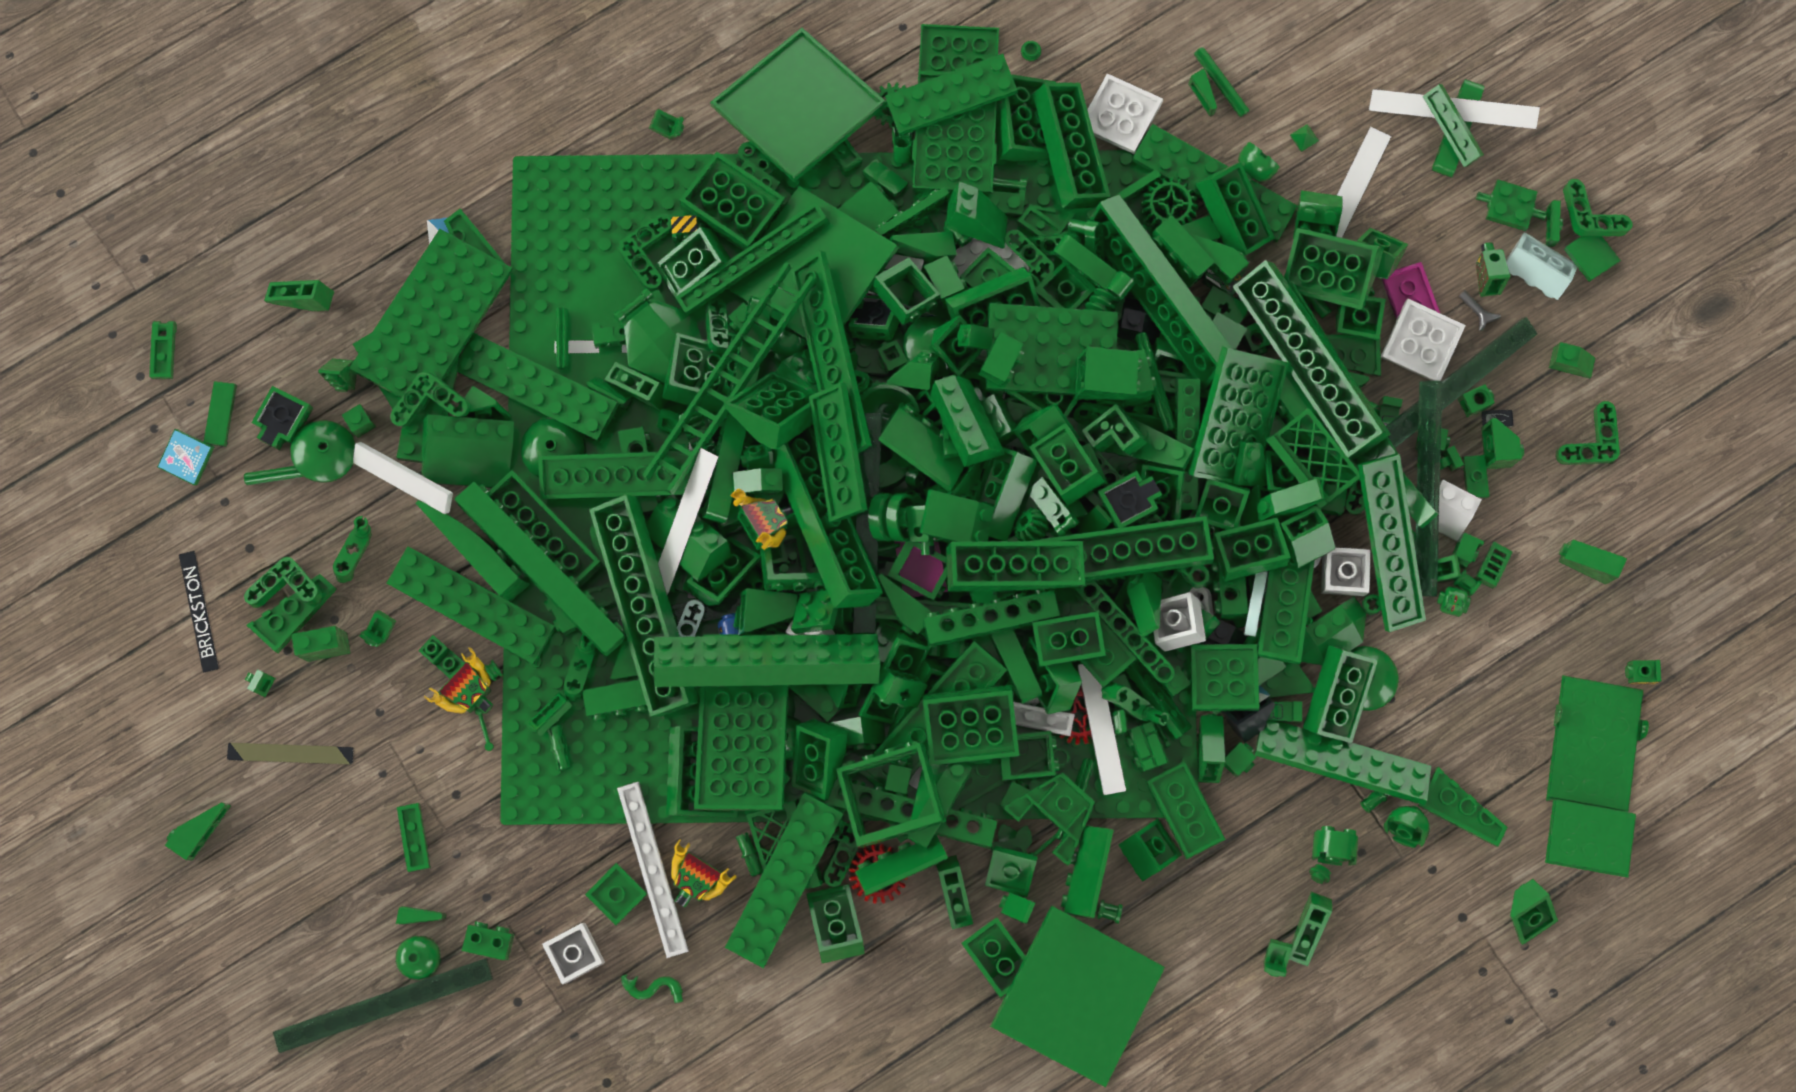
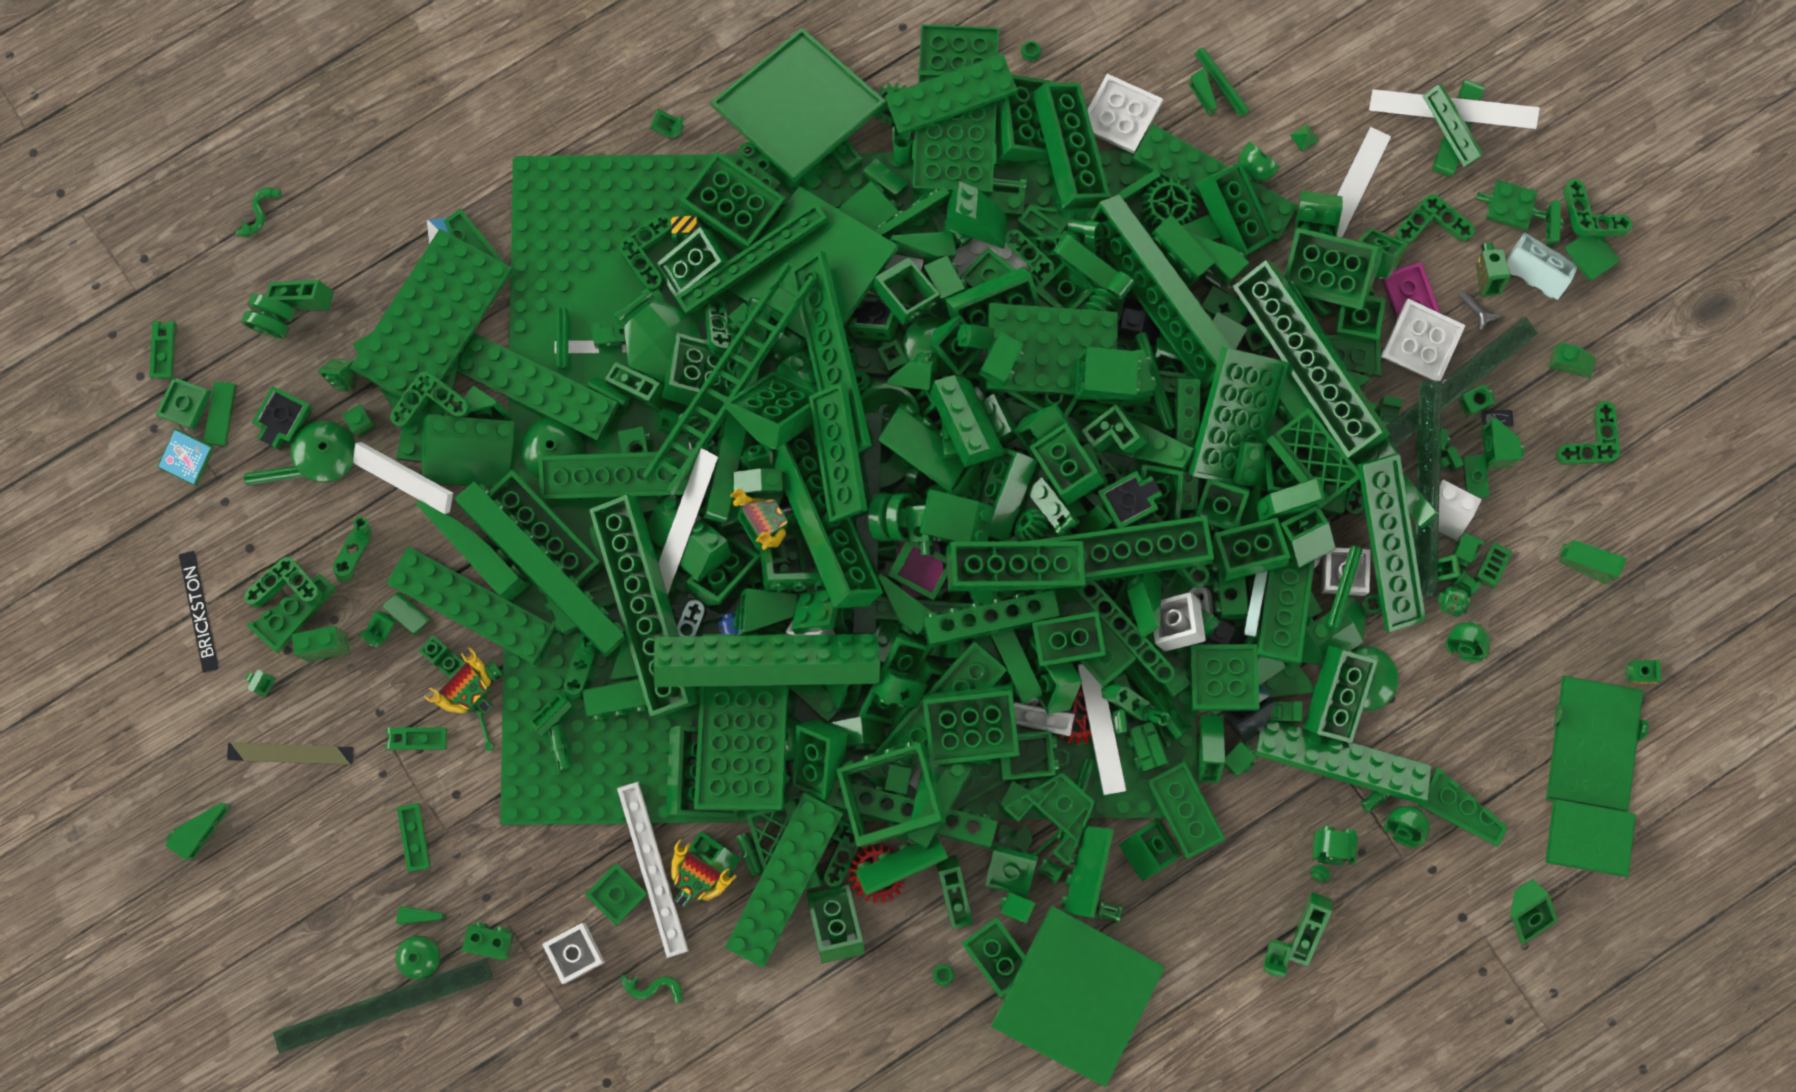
none -> green tile [156,377,212,430]
none -> green animal [235,187,282,238]
none -> green wheel [240,294,296,339]
none -> green slope [382,592,430,636]
none -> green plate [385,727,447,750]
none -> green slope [689,831,740,876]
none -> green plate [932,964,954,986]
none -> green bush [1037,856,1065,884]
none -> green axle [1327,546,1363,629]
none -> green beam [1395,194,1475,245]
none -> green cylinder [1445,622,1491,662]

